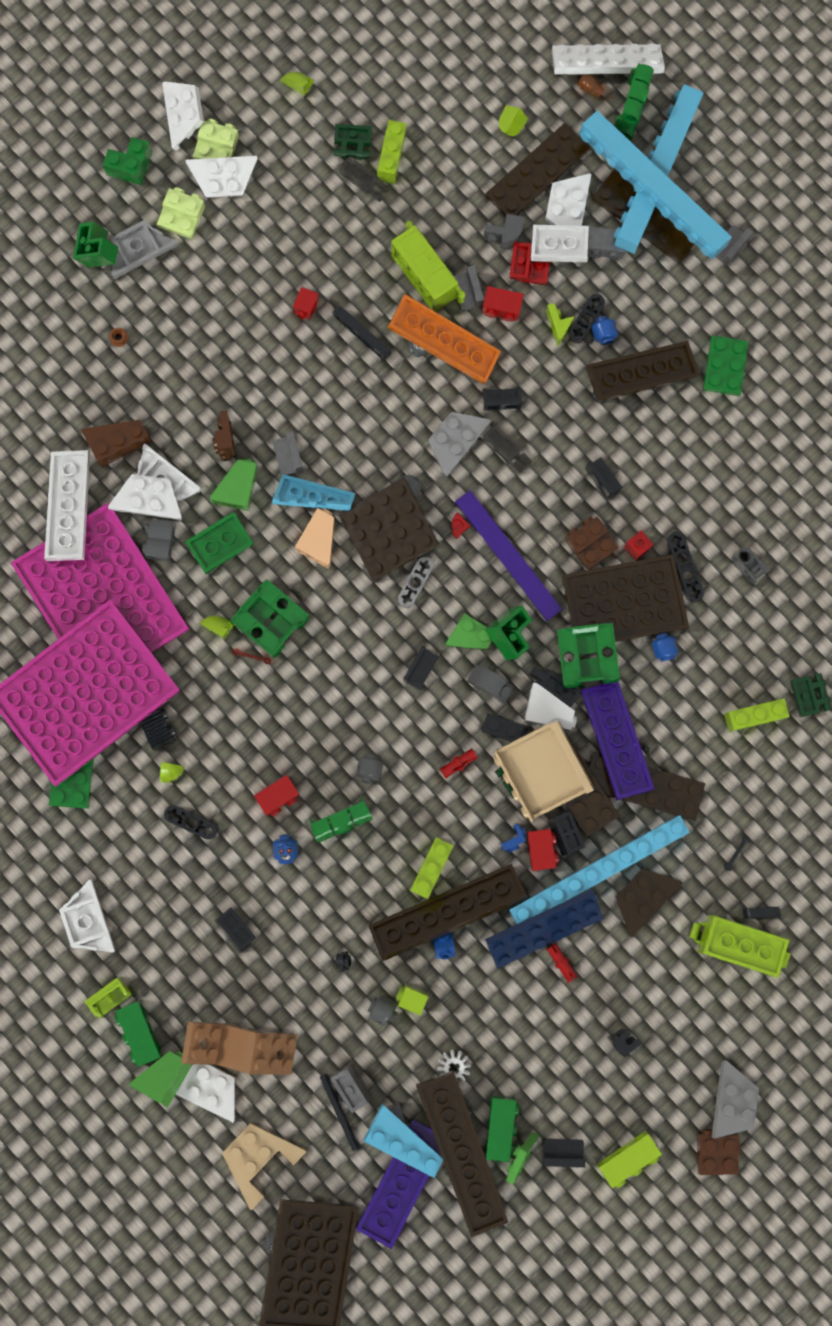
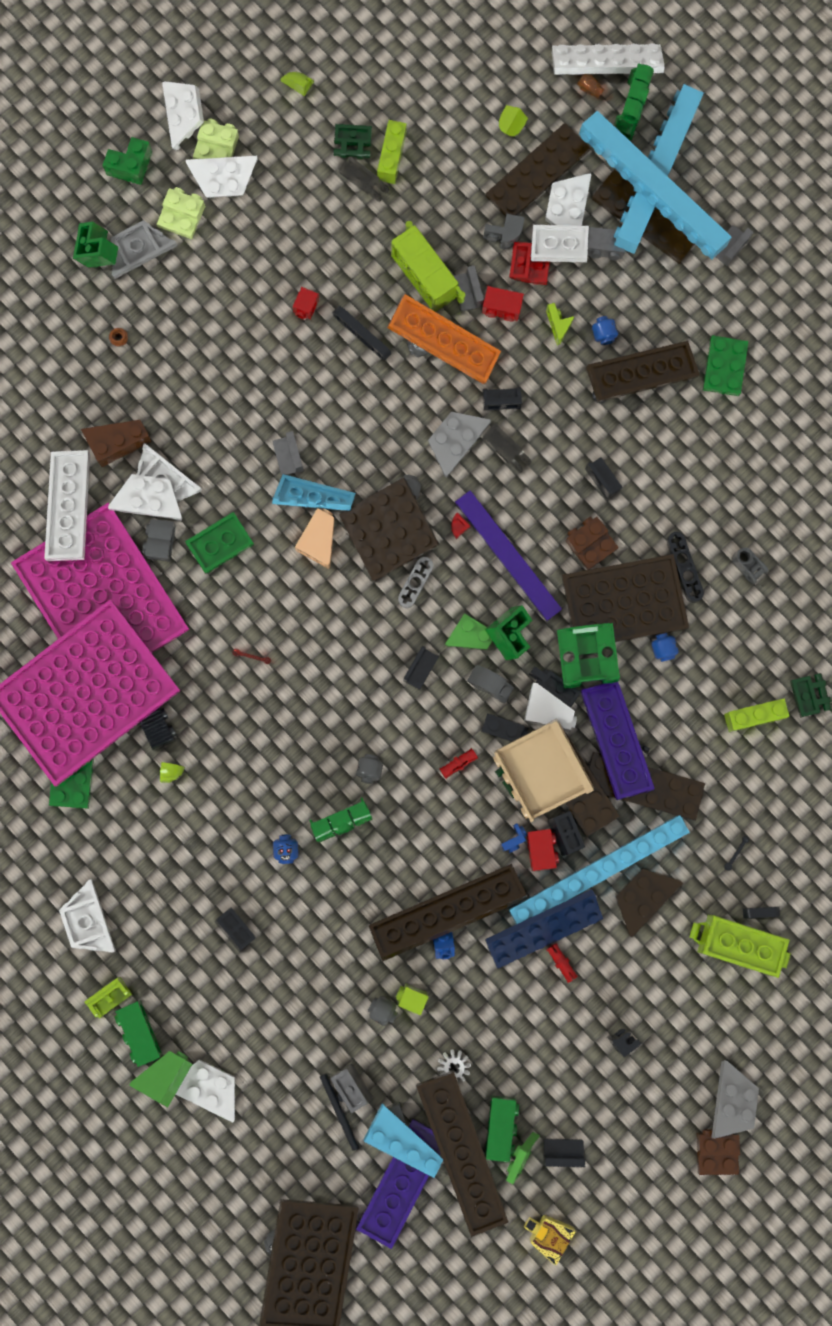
black beam [164,805,218,840] -> none
medium nougat bracket [181,1021,298,1075] -> none
lime brick [199,615,234,640] -> none
bright green slope [210,458,258,511] -> none
reddish brown plate [212,410,236,461] -> none
tan wing [222,1123,306,1210] -> none
green piece [230,579,310,658] -> none
red brick [254,775,300,817] -> none
black plate [336,951,351,972] -> none
lime brick [410,837,453,899] -> none
black beam [569,294,605,344] -> none
lime brick [596,1131,662,1189] -> none
red brick [623,530,653,561] -> none
none -> torso [524,1215,576,1265]

